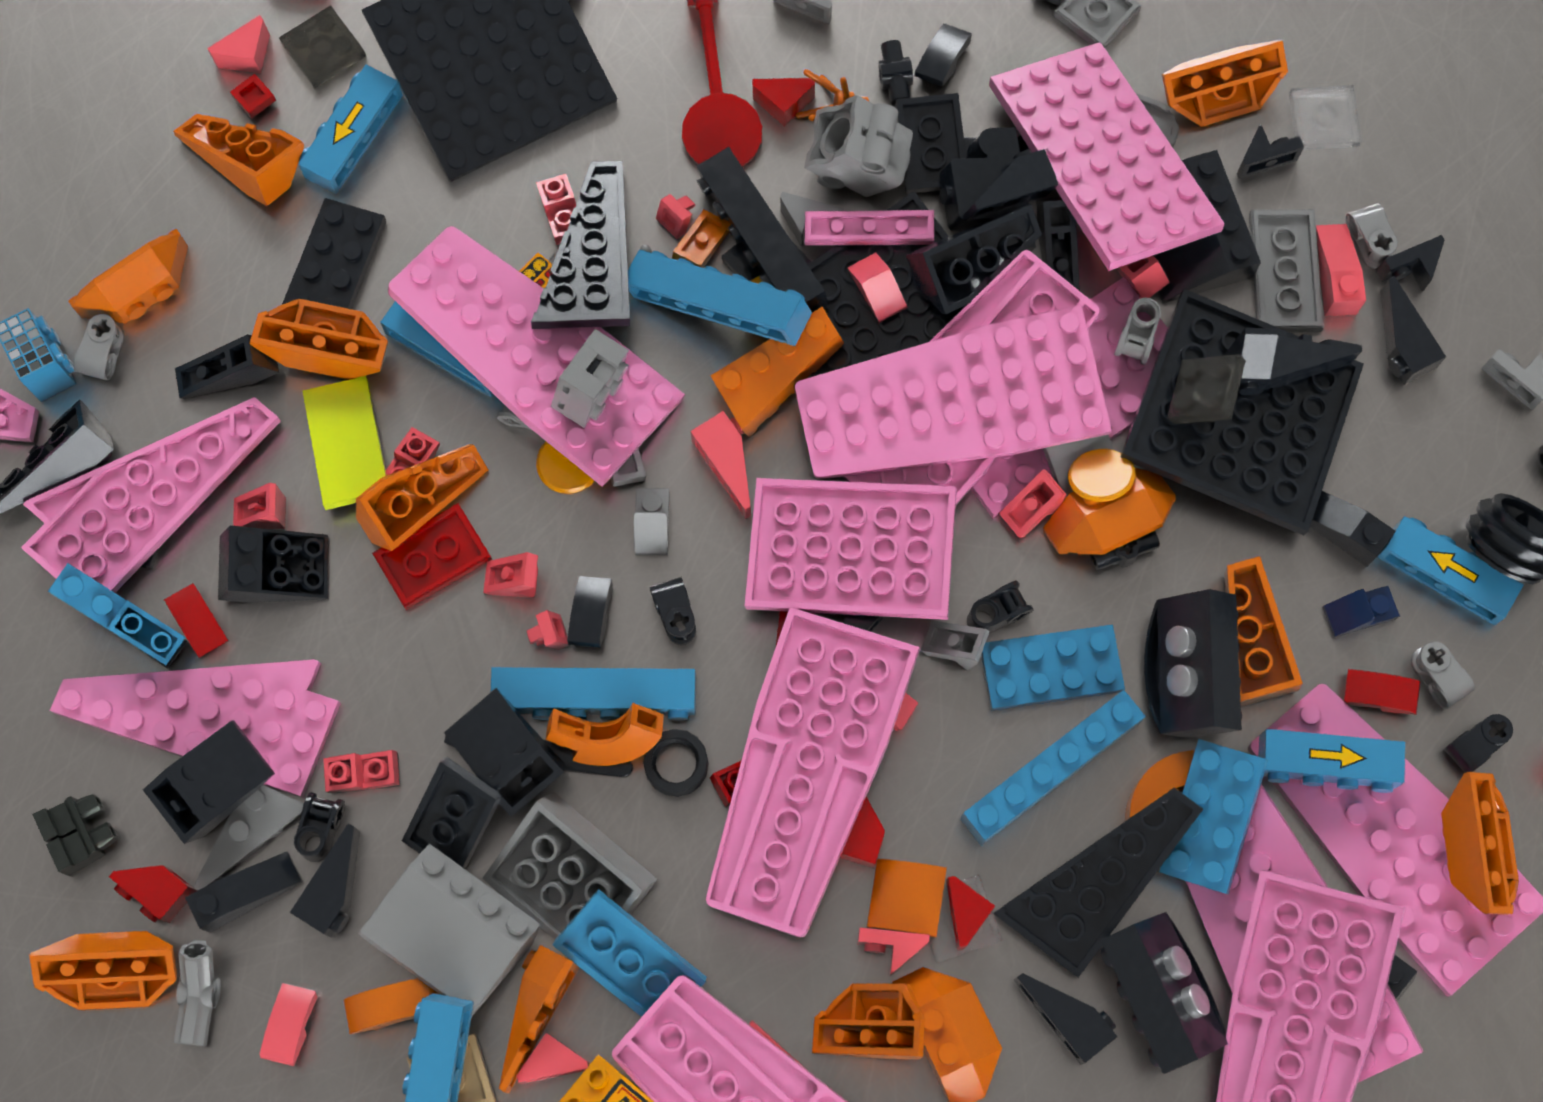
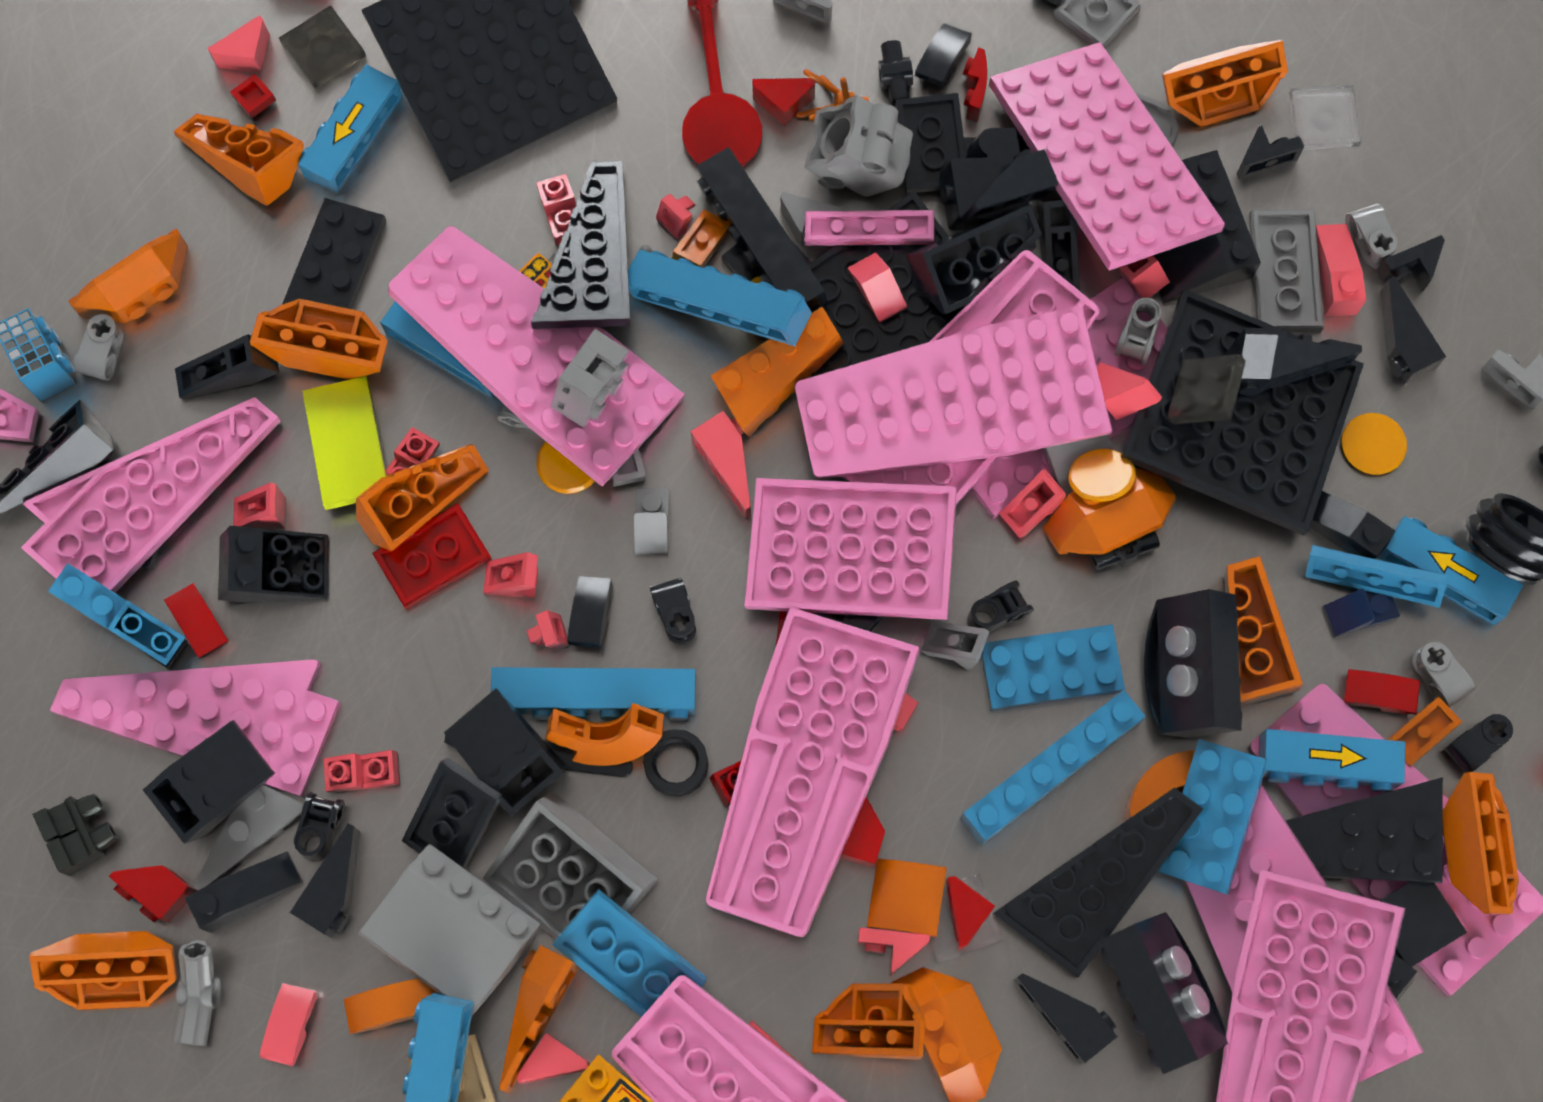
none -> red slope [963,47,988,123]
none -> coral slope [1097,362,1162,420]
none -> black wing [1285,777,1443,884]
none -> dark azure plate [1305,545,1448,608]
none -> light orange piece [1341,413,1407,475]
none -> black tile [1379,882,1467,967]
none -> orange plate [1388,696,1462,766]

